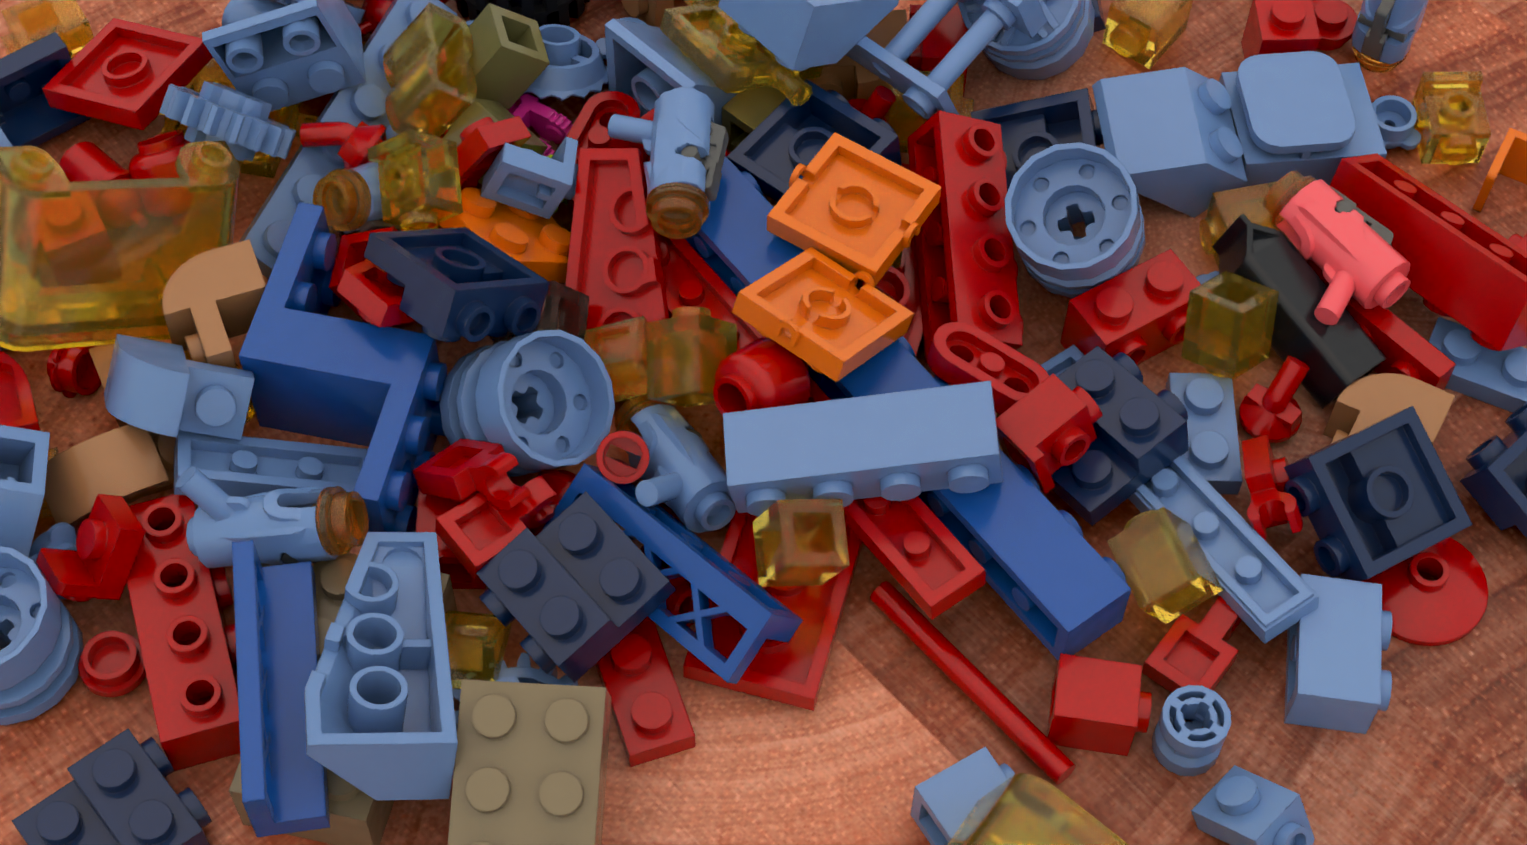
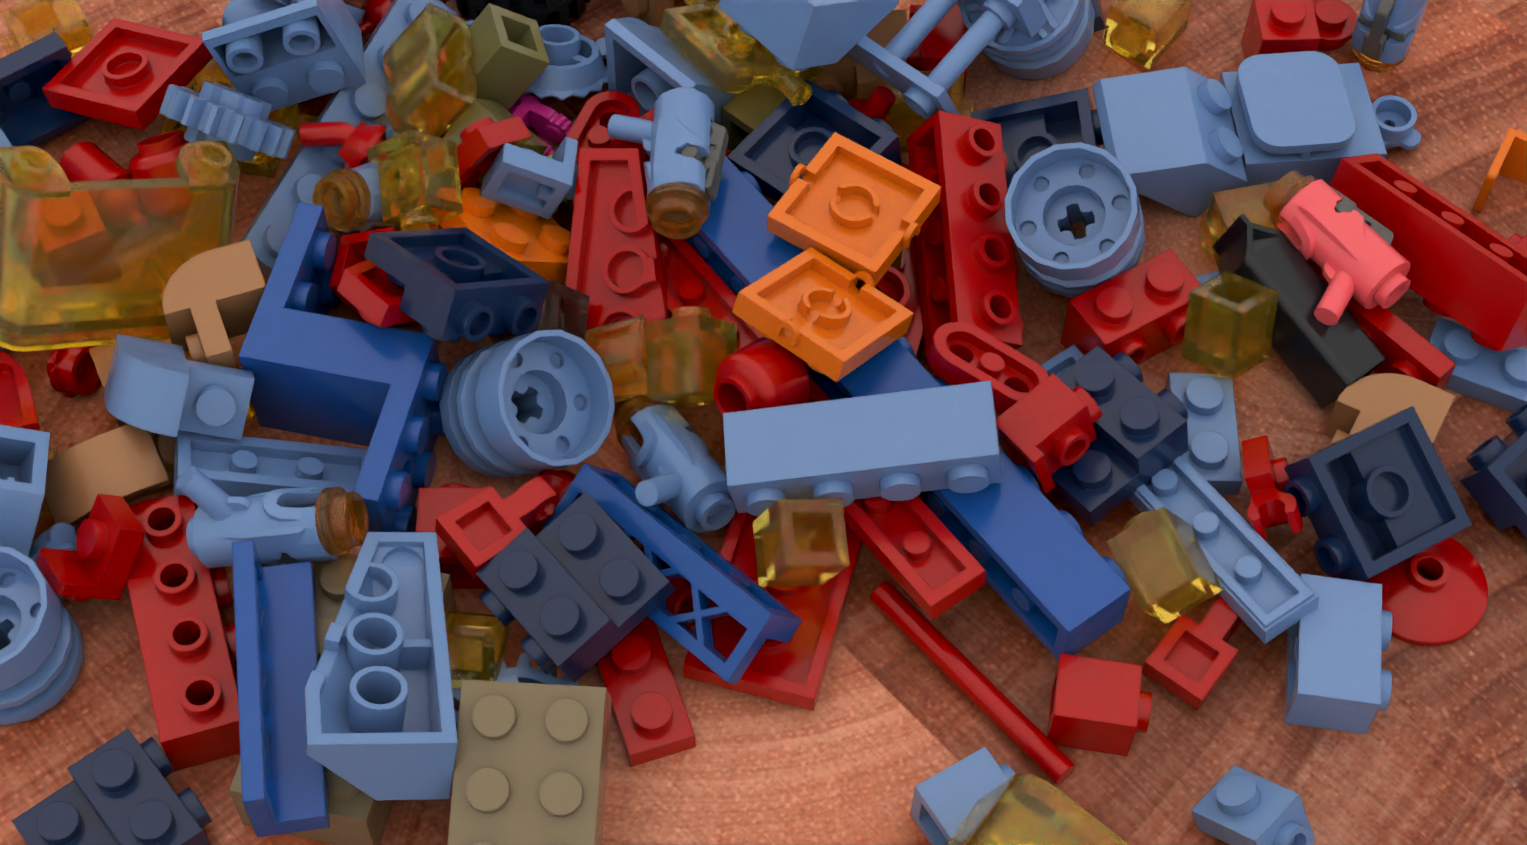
red plate [78,630,146,697] -> none
red plate [412,438,531,510] -> none
red hinge [596,430,650,484] -> none
medium blue wheel [1152,685,1231,776] -> none
red plate [1239,355,1310,443] -> none
clear yellow brick [1412,71,1492,165] -> none

